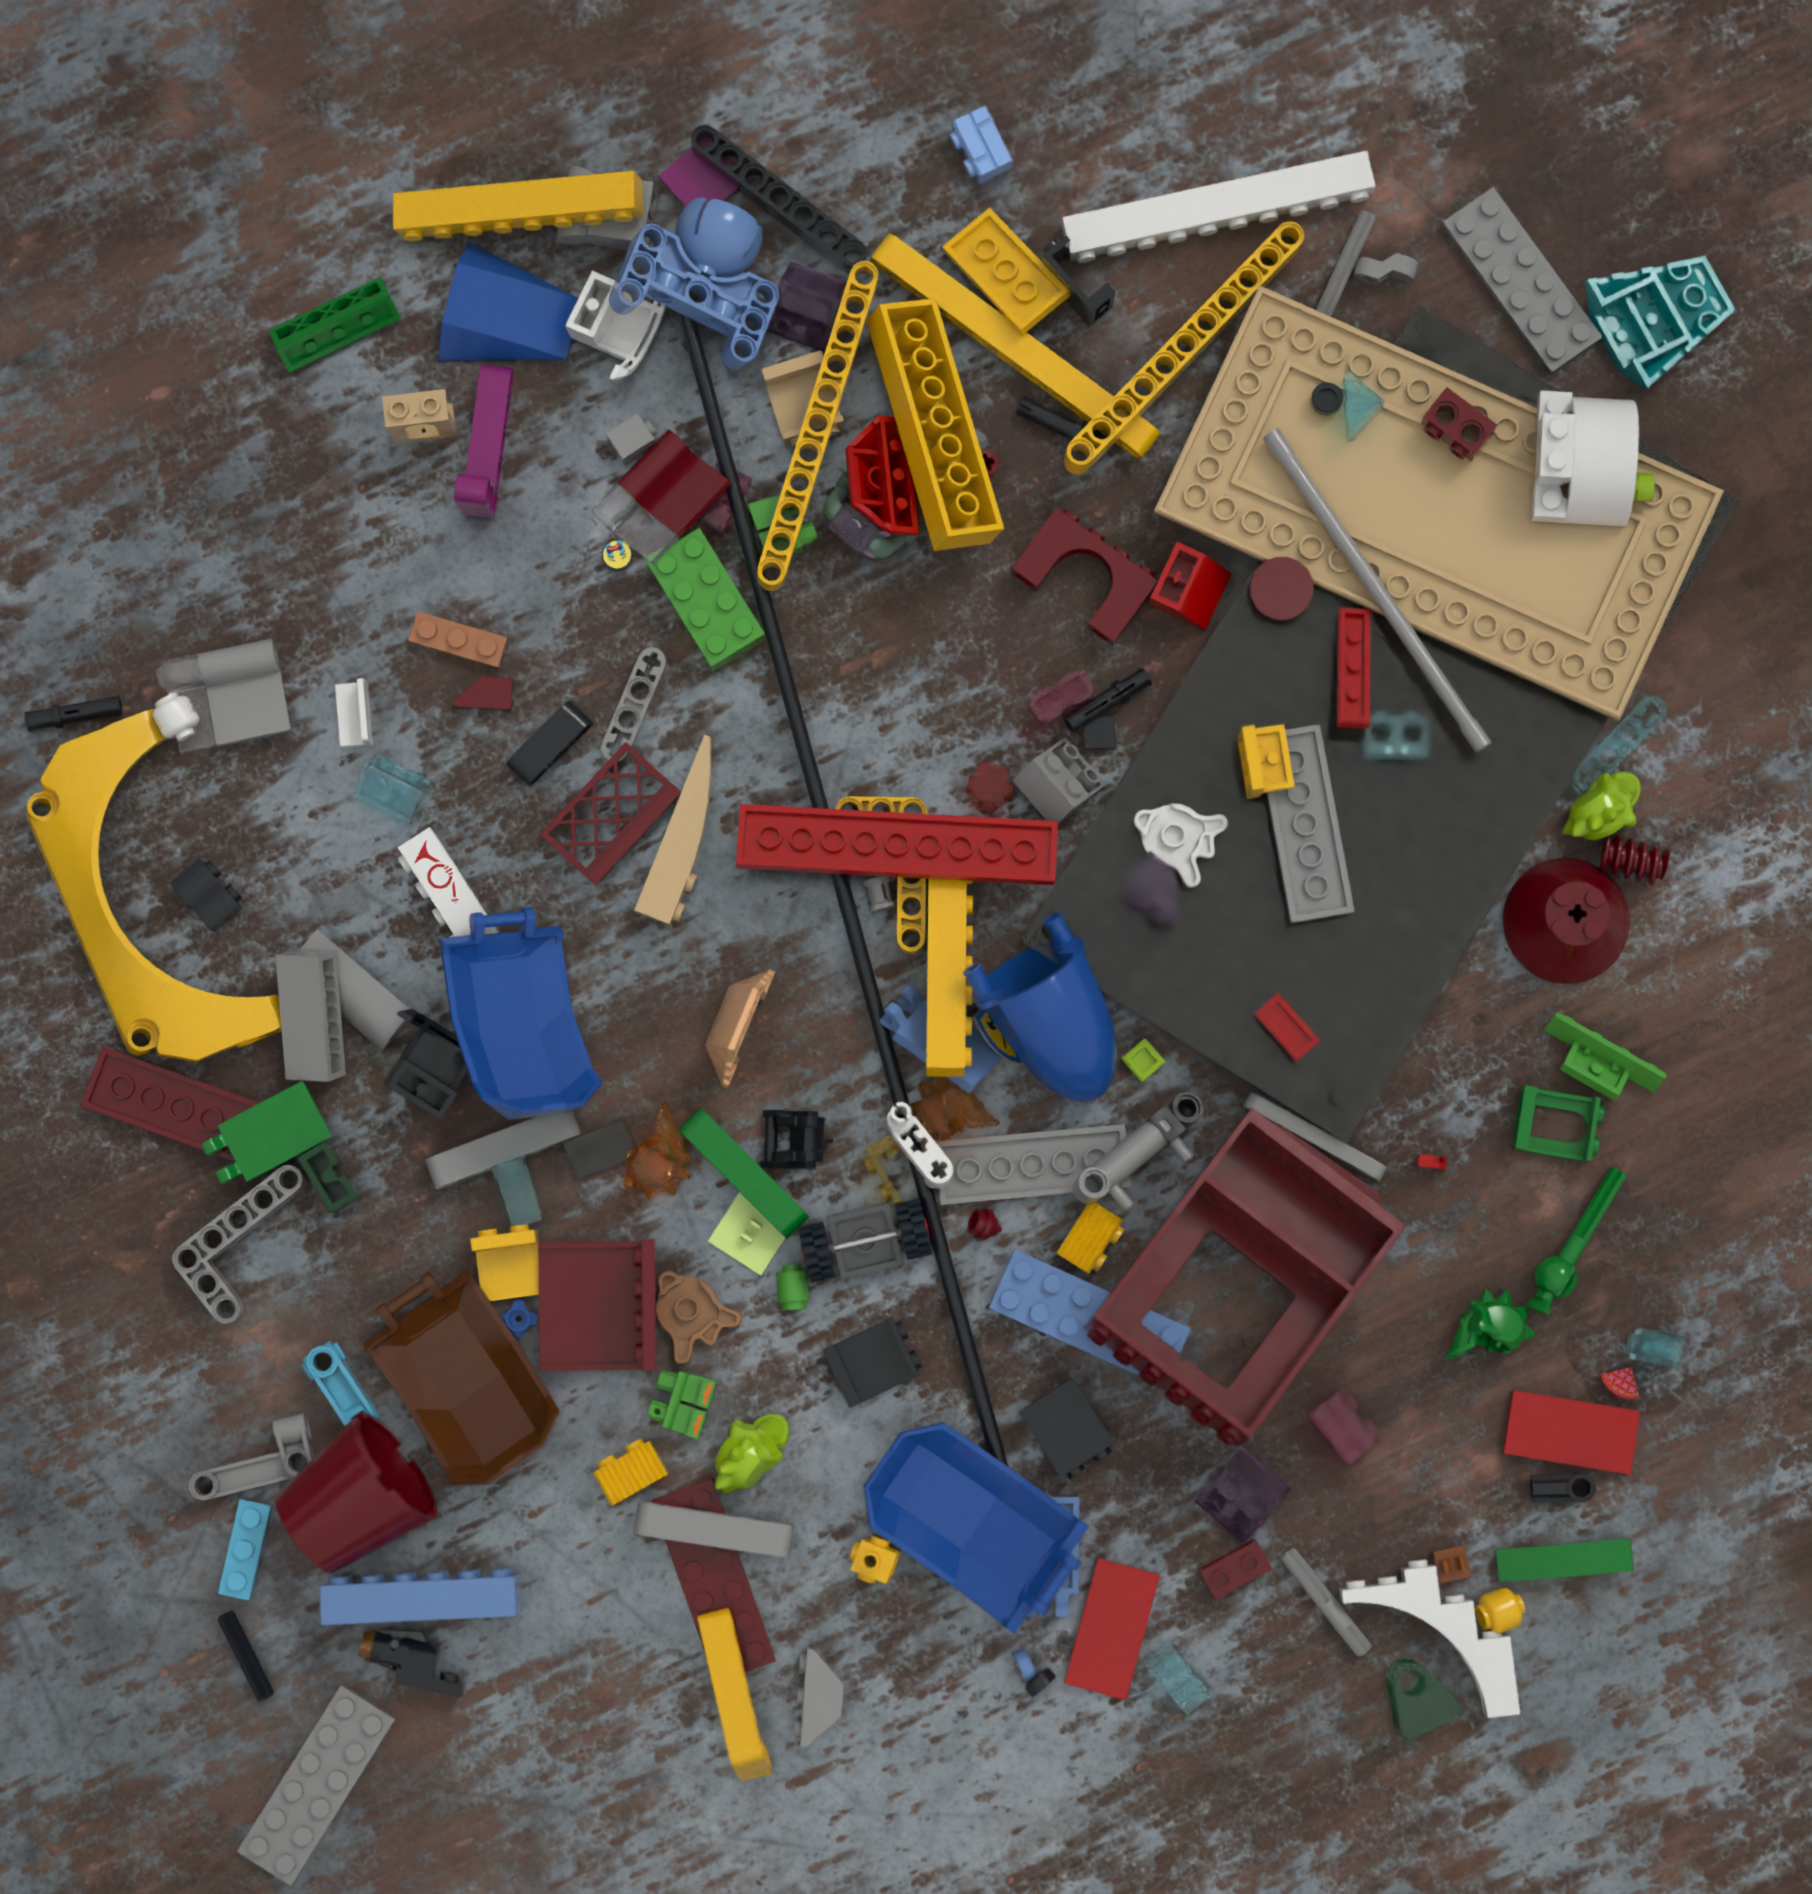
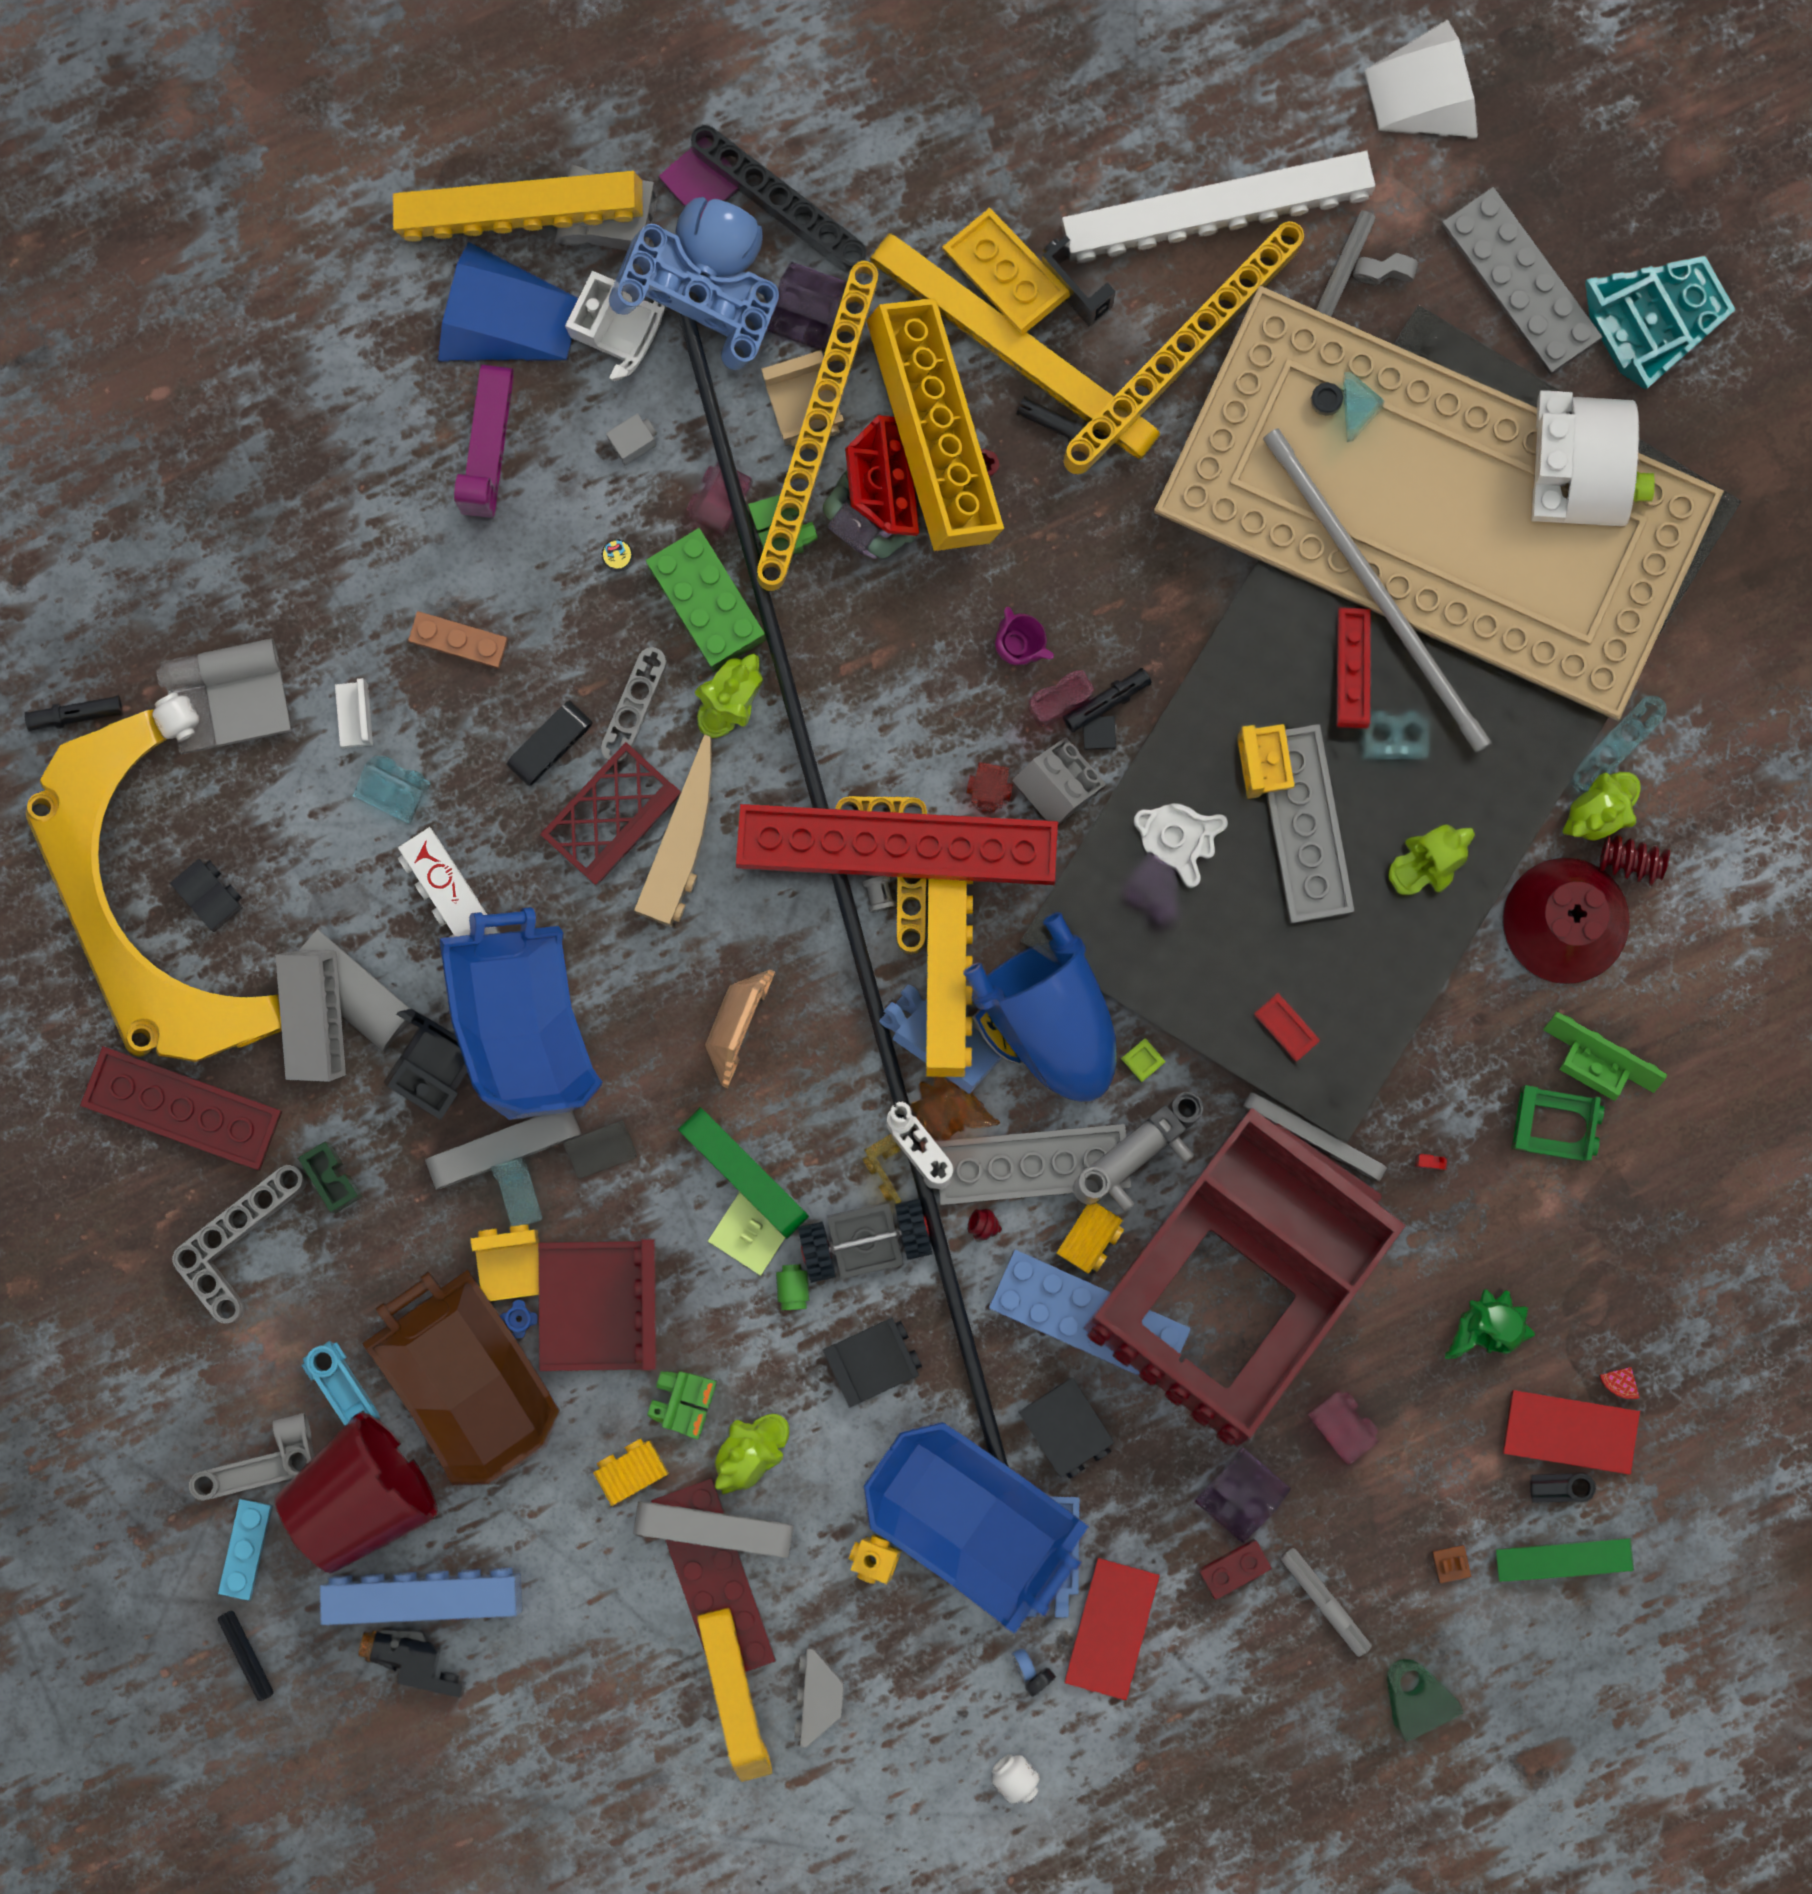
green tile [201,1081,333,1184] -> none
light grey plate [237,1684,397,1886] -> none
green fence [268,276,401,373] -> none
tan panel [382,389,457,444] -> none
dark red tile [452,676,513,711] -> none
dark red door [590,429,731,565] -> none
clear orange head [623,1101,691,1199] -> none
medium nougat tile [656,1271,742,1364] -> none
black piece [760,1110,833,1170] -> none
light blue brick [949,106,1013,184] -> none
dark red arch [1011,508,1158,647] -> none
clear light blue brick [1144,1642,1212,1715] -> none
red slope [1148,542,1231,631] -> none
dark red tile [1250,557,1314,620] -> none
white arch [1338,1559,1520,1718] -> none
dark red brick [1421,387,1498,462] -> none
yellow head [1475,1587,1525,1634] -> none
green piece [1525,1167,1627,1315] -> none
clear light blue slope [1627,1328,1685,1369] -> none
none -> lime head [695,654,763,738]
none -> white head [992,1754,1039,1804]
none -> magenta hair [995,607,1054,666]
none -> white wedge [1364,20,1477,139]
none -> lime head [1388,824,1475,895]

